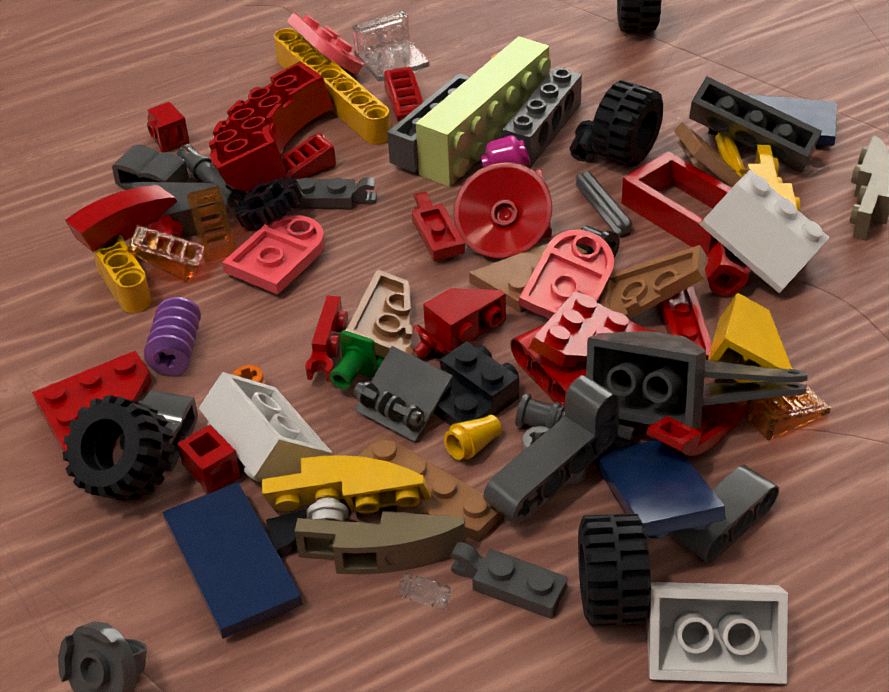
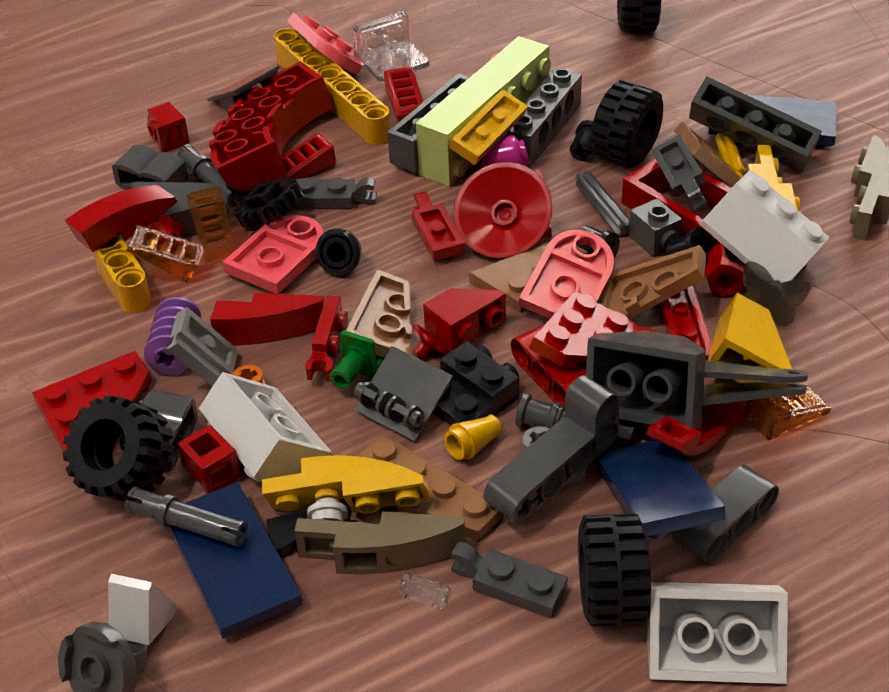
none -> white slope [108,574,178,645]
none -> dark grey pin [125,487,248,548]
none -> light grey plate [167,307,238,387]
none -> dark grey piece [207,66,280,111]
none -> red slope [210,293,325,346]
none -> black brick [315,228,362,276]
none -> yellow plate [449,89,528,165]
none -> dark grey brick [629,199,682,257]
none -> dark grey plate [651,134,708,211]
none -> black bush [667,227,713,261]
none -> clear smoke animal [743,261,812,326]

